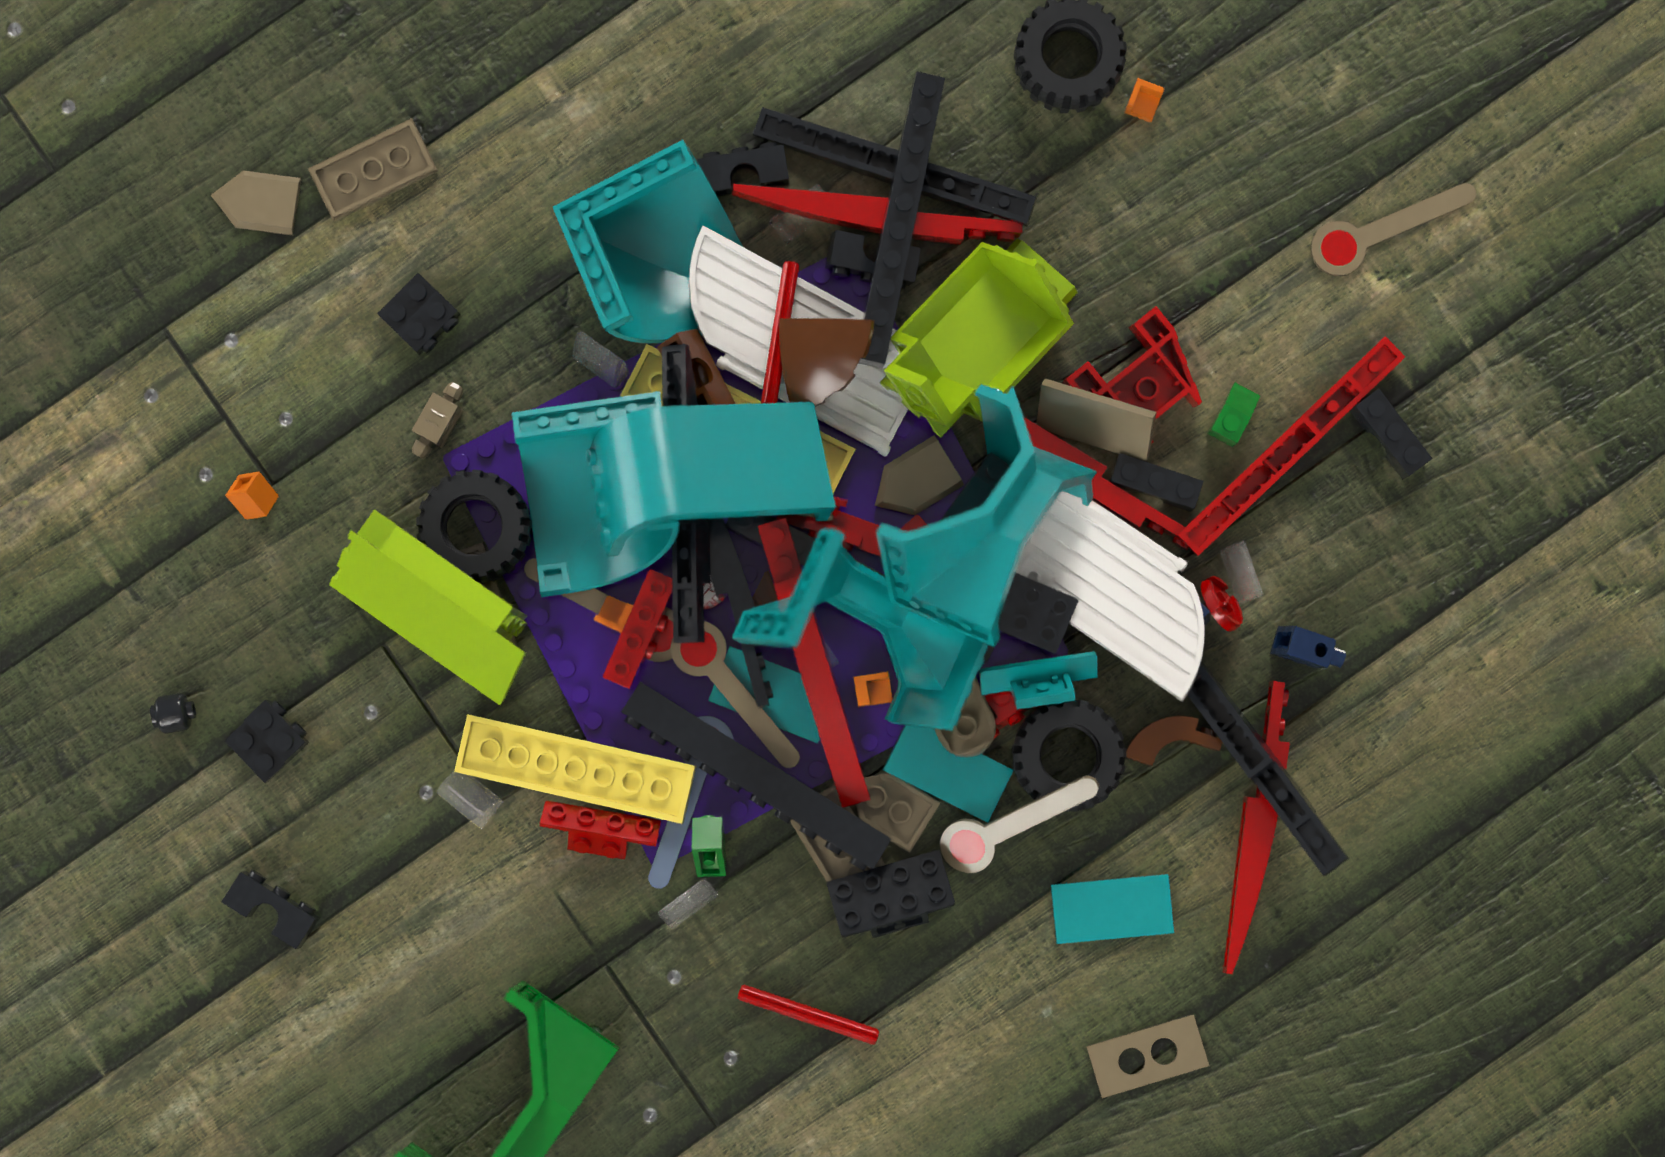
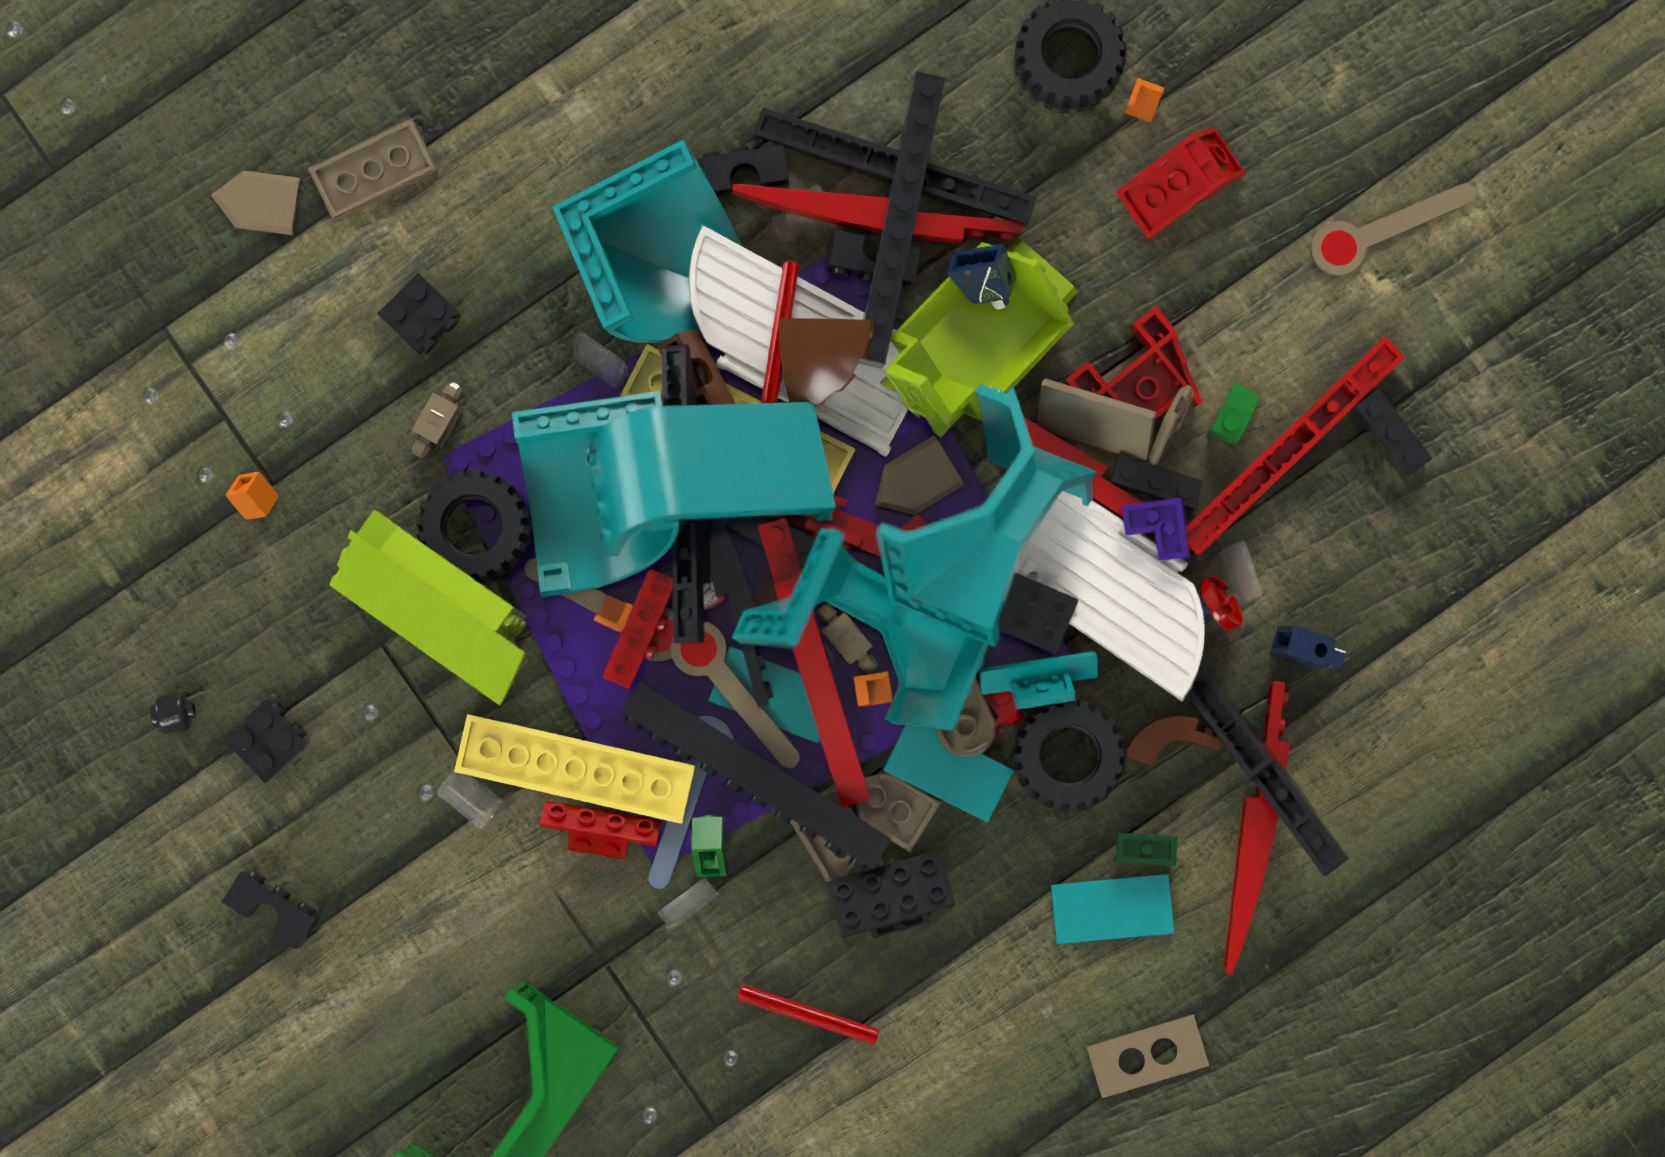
black slope [939,452,1010,522] -> none
piece [940,776,1099,873] -> none
none -> dark tan piece [817,603,878,674]
none -> dark blue torso [947,244,1015,310]
none -> dark green panel [1114,833,1178,866]
none -> red bracket [1116,127,1247,239]
none -> dark purple panel [1122,498,1191,561]
none -> dark tan tile [1148,385,1195,465]

